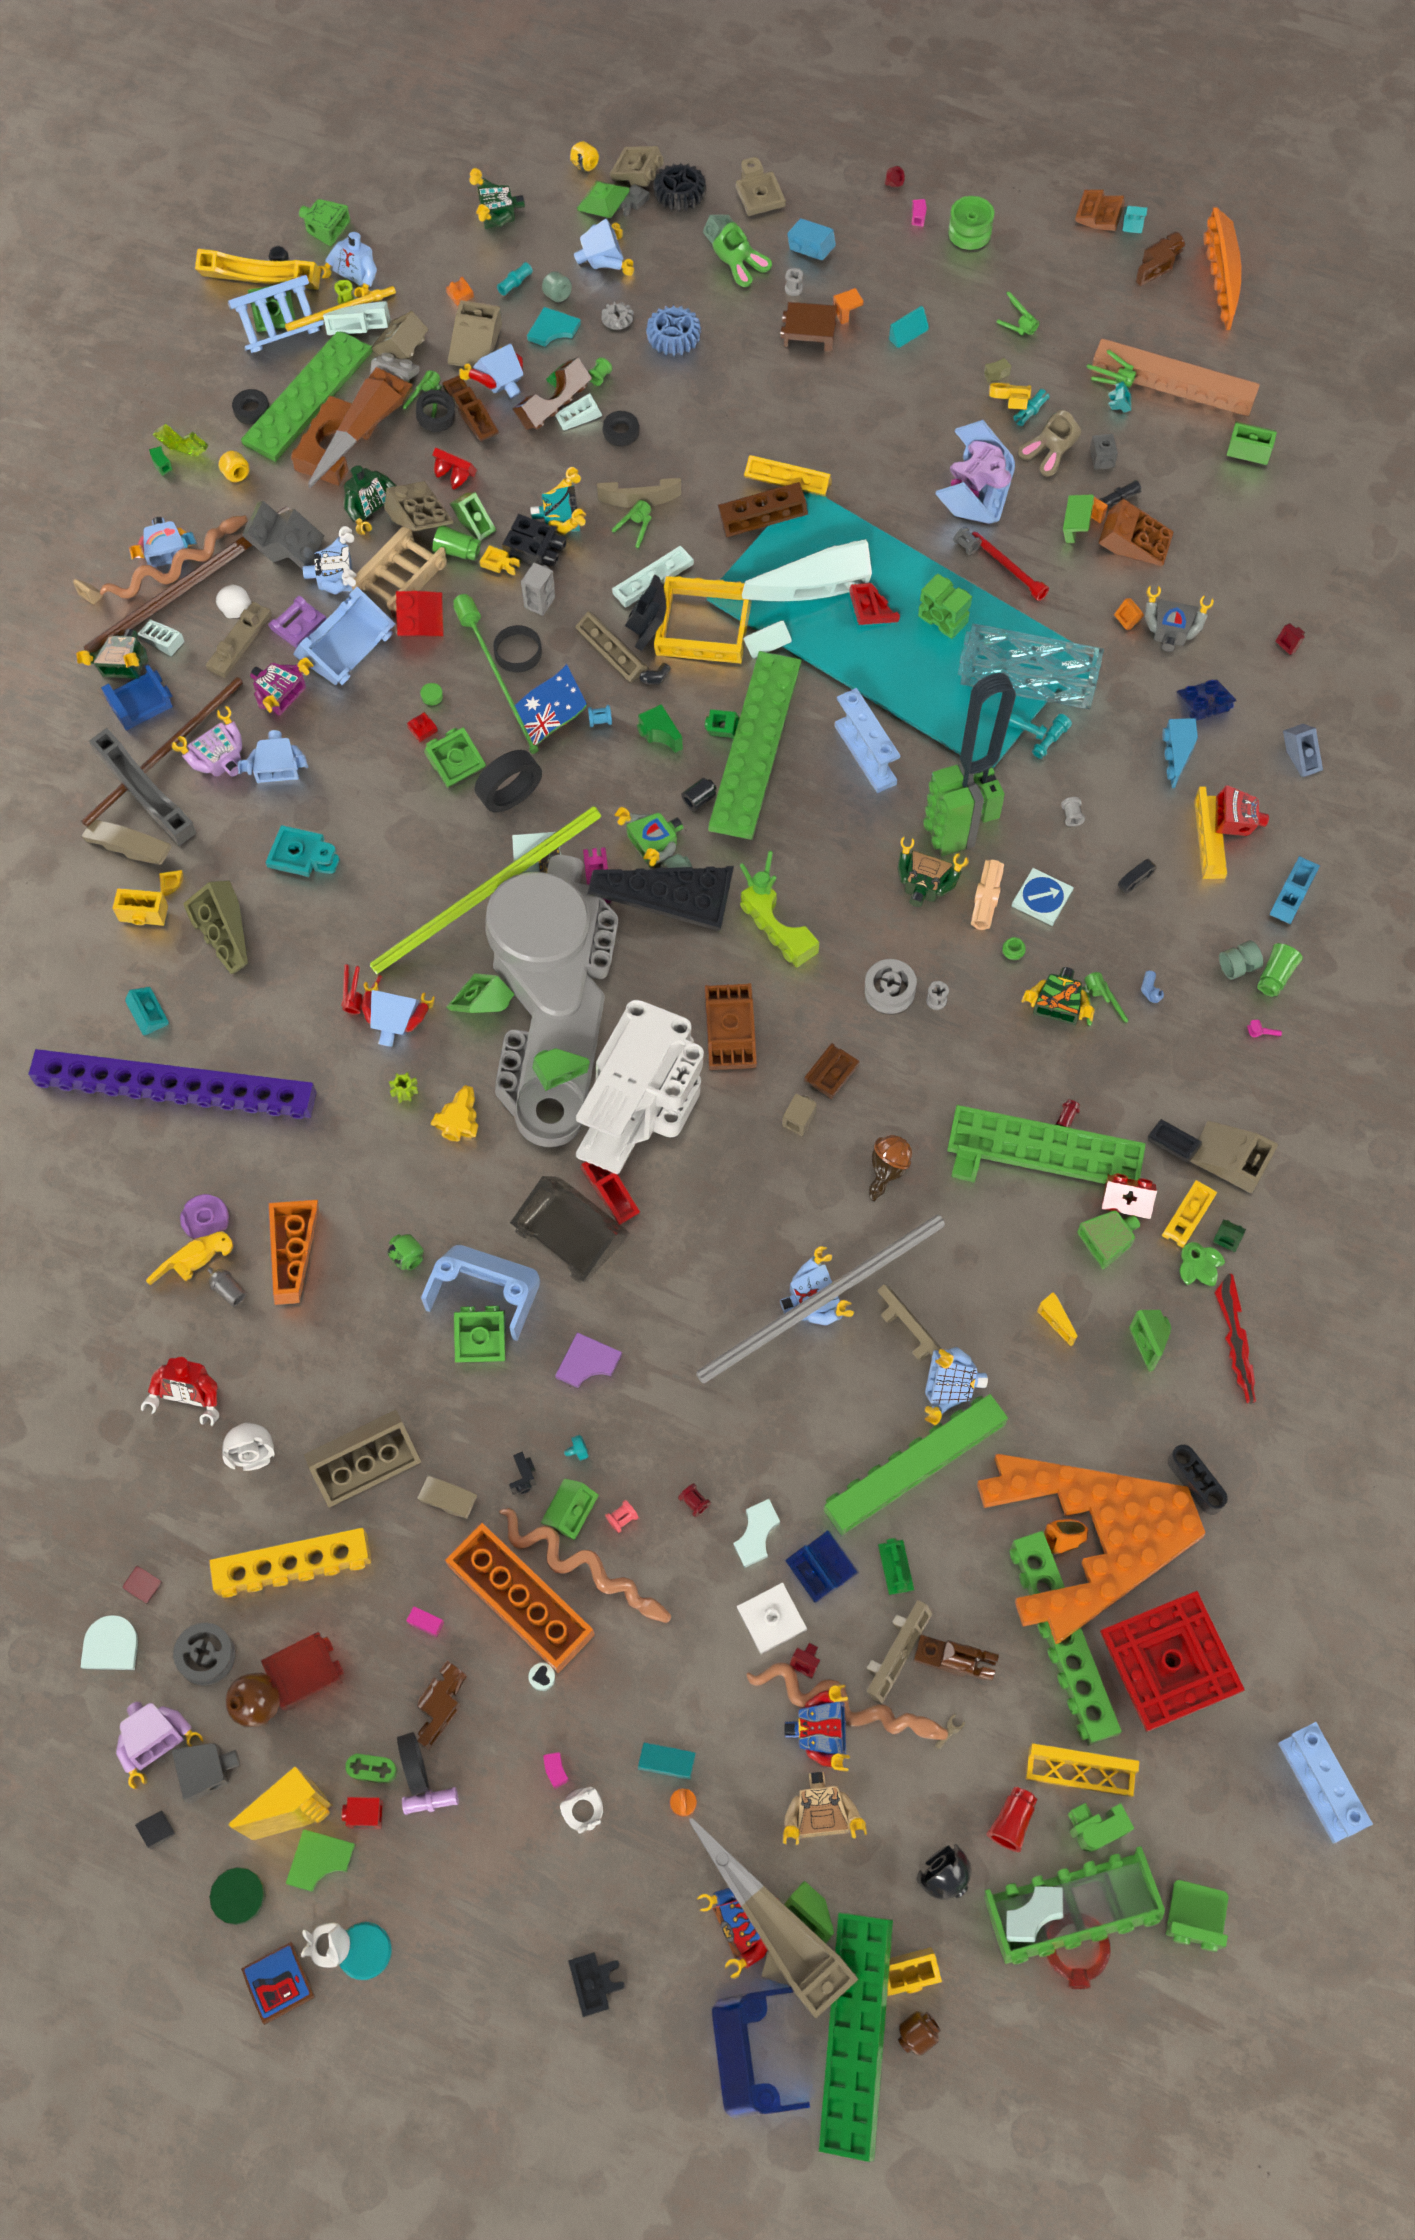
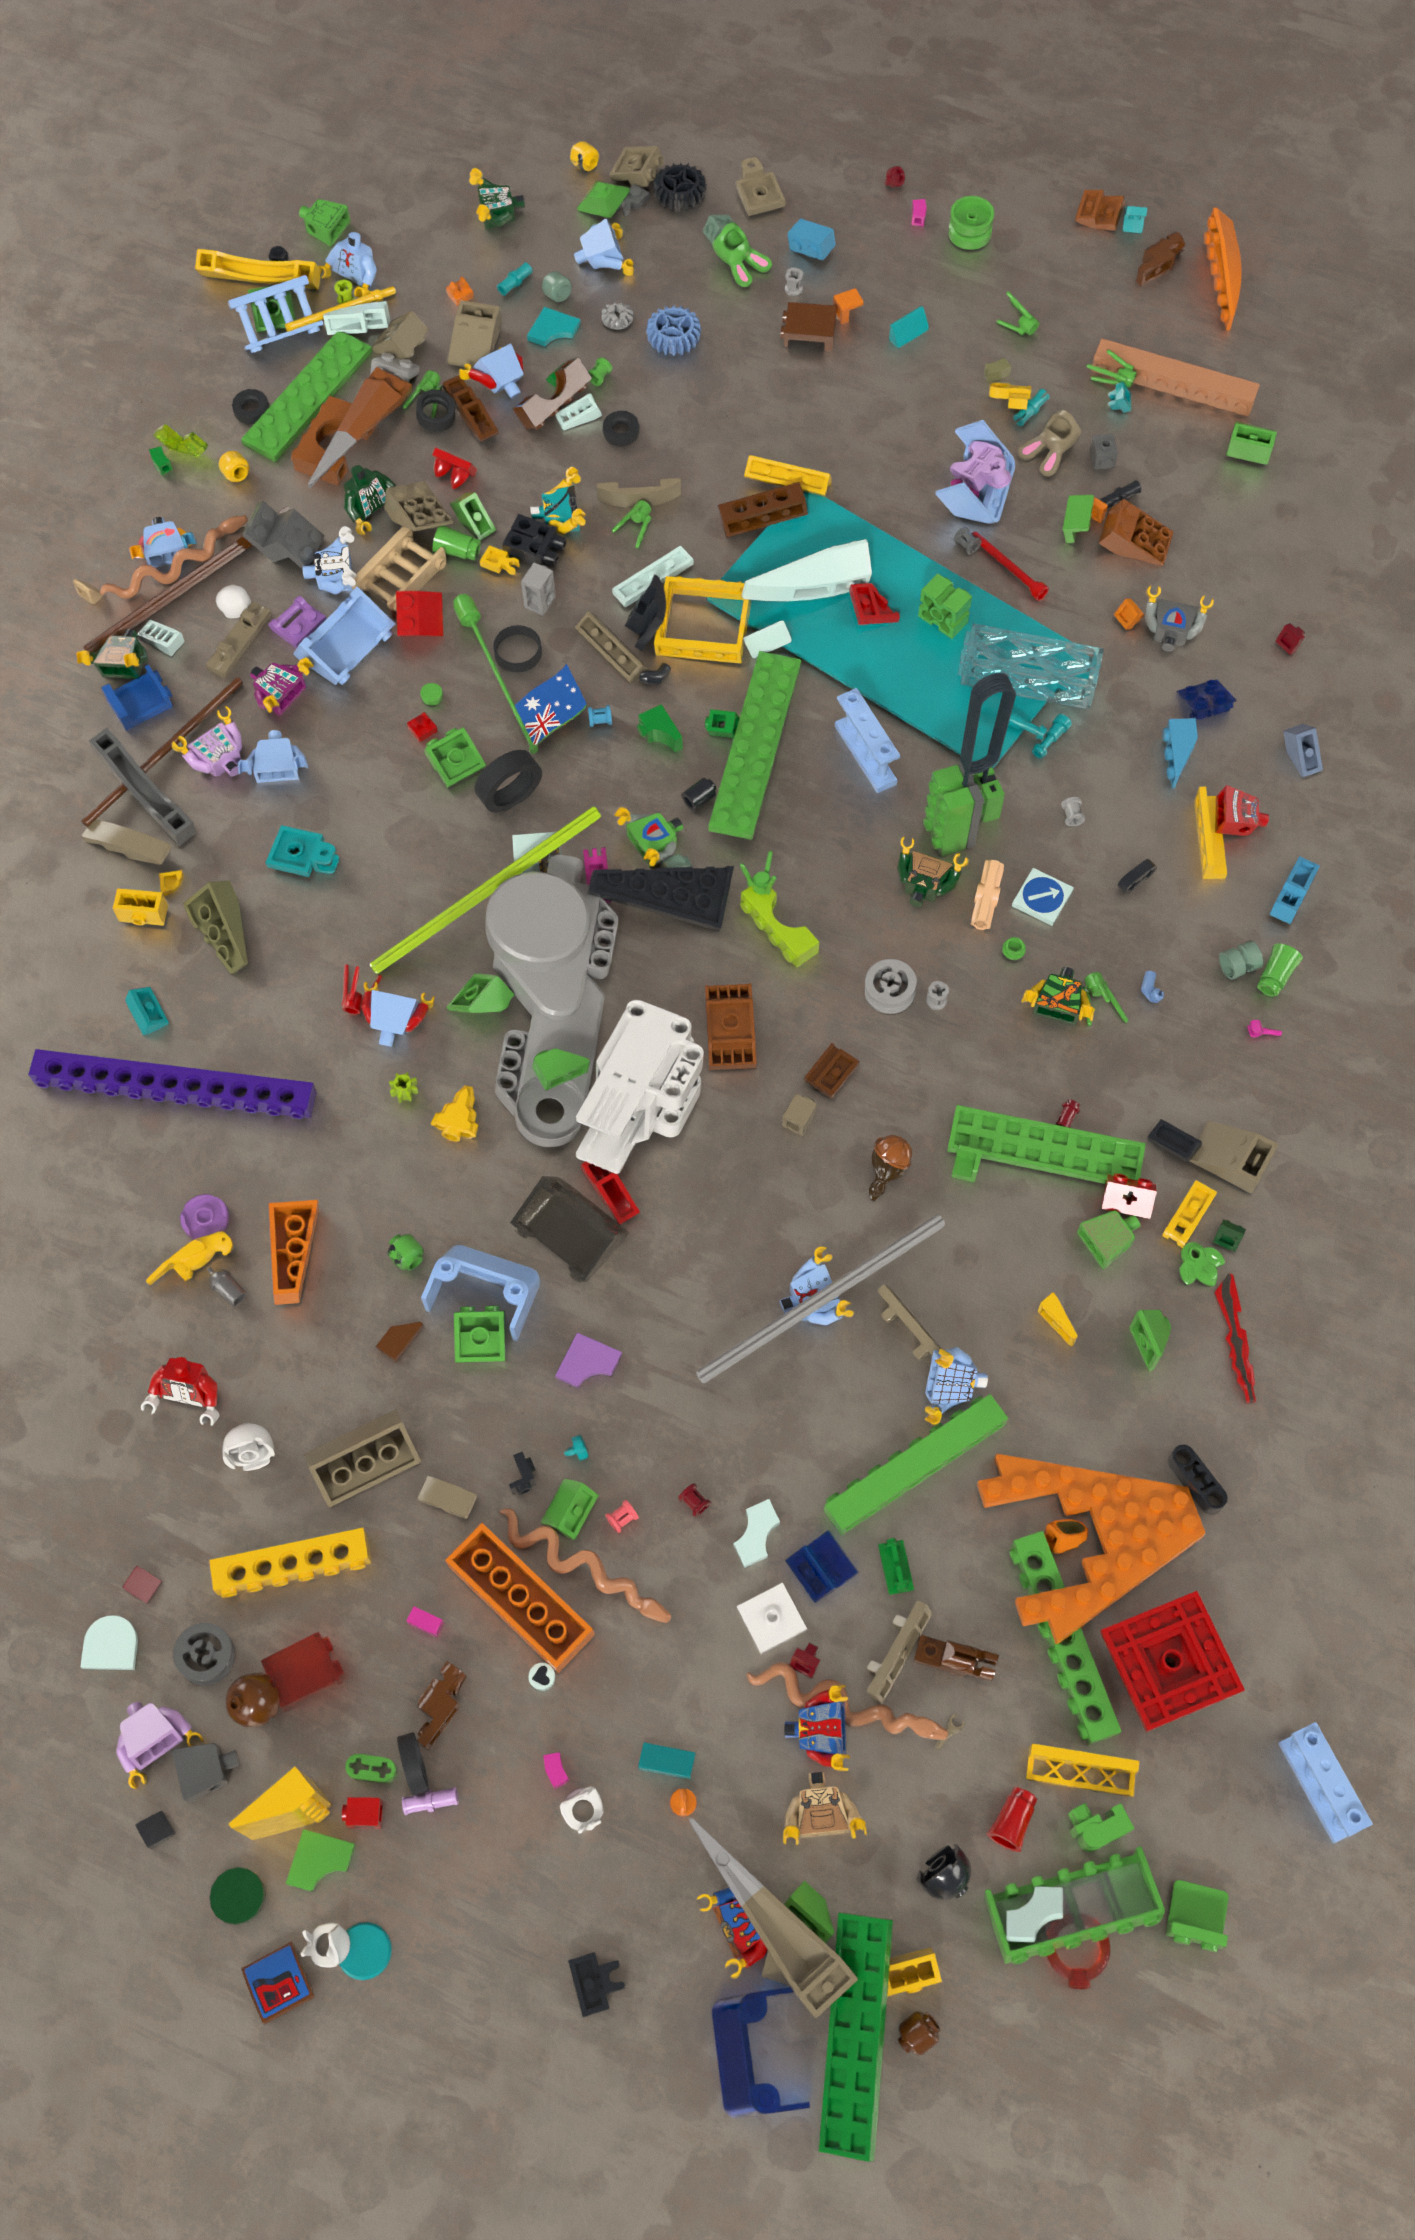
none -> reddish brown tile [376,1322,424,1362]

